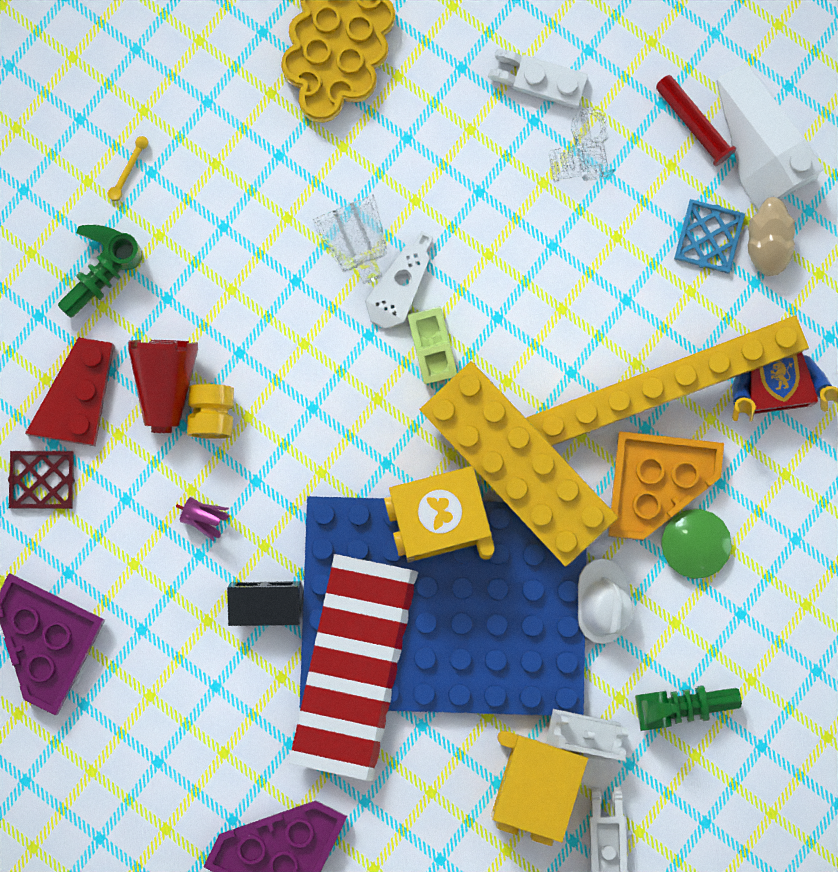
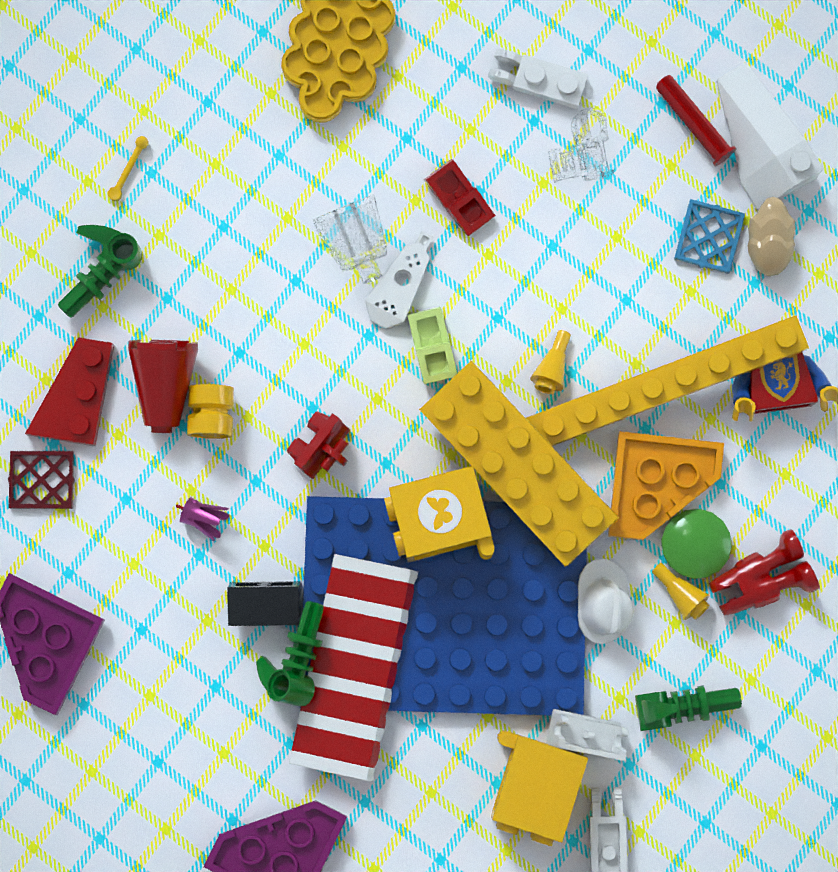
none -> green piece [256,601,324,707]
none -> red hips [287,411,350,479]
none -> red slope [423,159,496,236]
none -> yellow cone [530,330,571,394]
none -> yellow cone [652,562,710,620]
none -> red piece [709,529,820,616]

